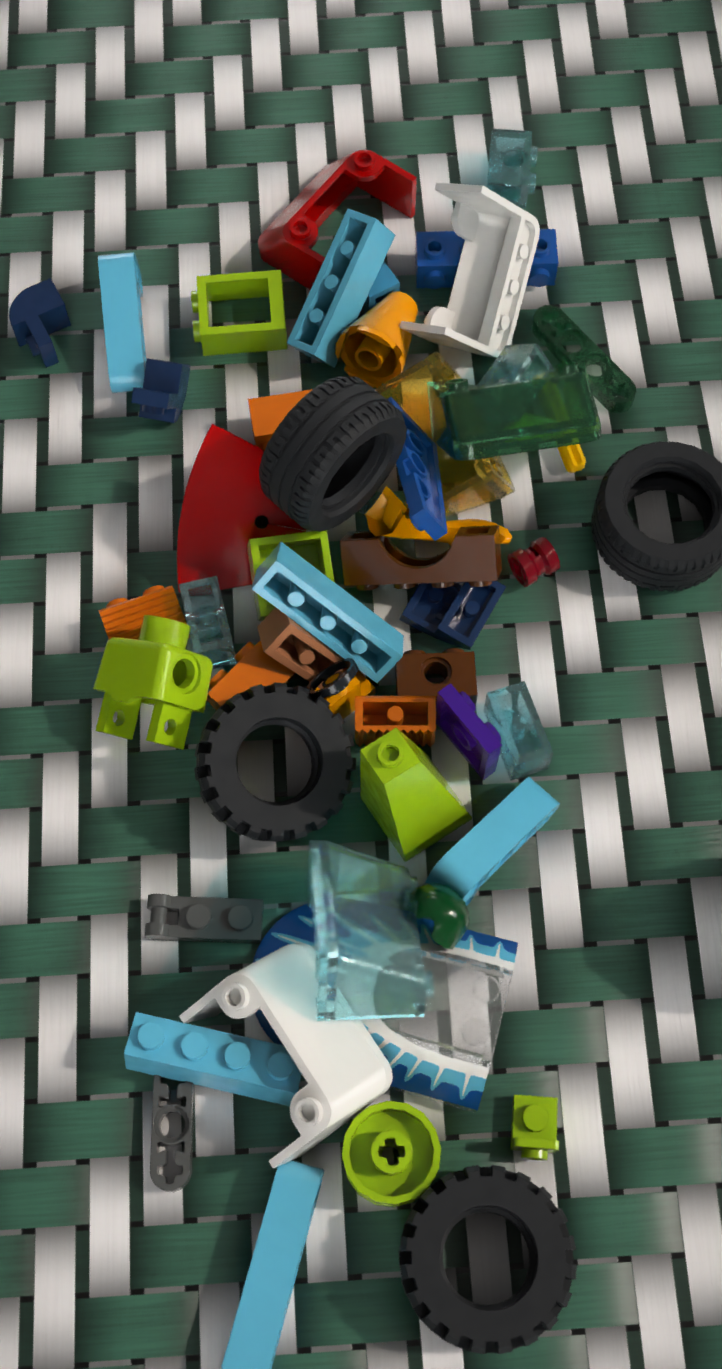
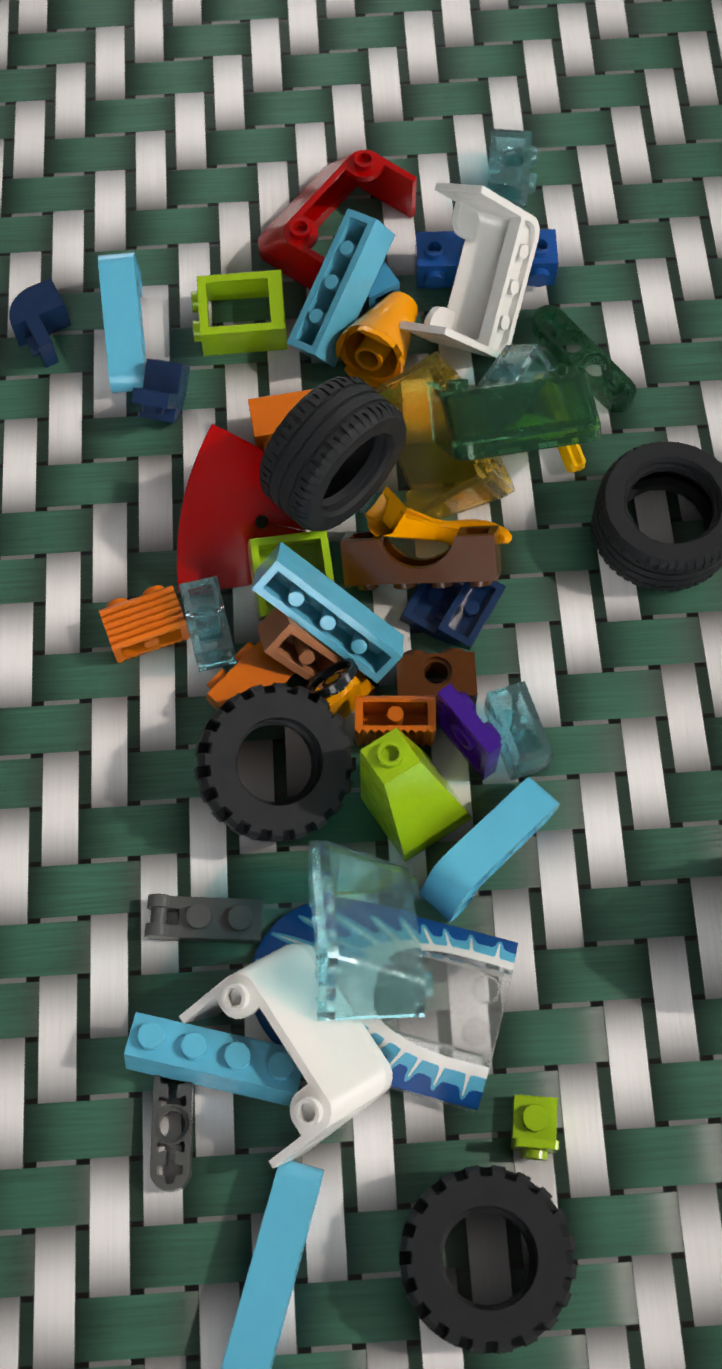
lime piece [93,615,213,750] -> none
lime wheel [342,1101,441,1208] -> none
blue wing [387,397,448,541] -> none
dark green hair [409,883,469,950] -> none
dark red wheel [507,536,560,587] -> none

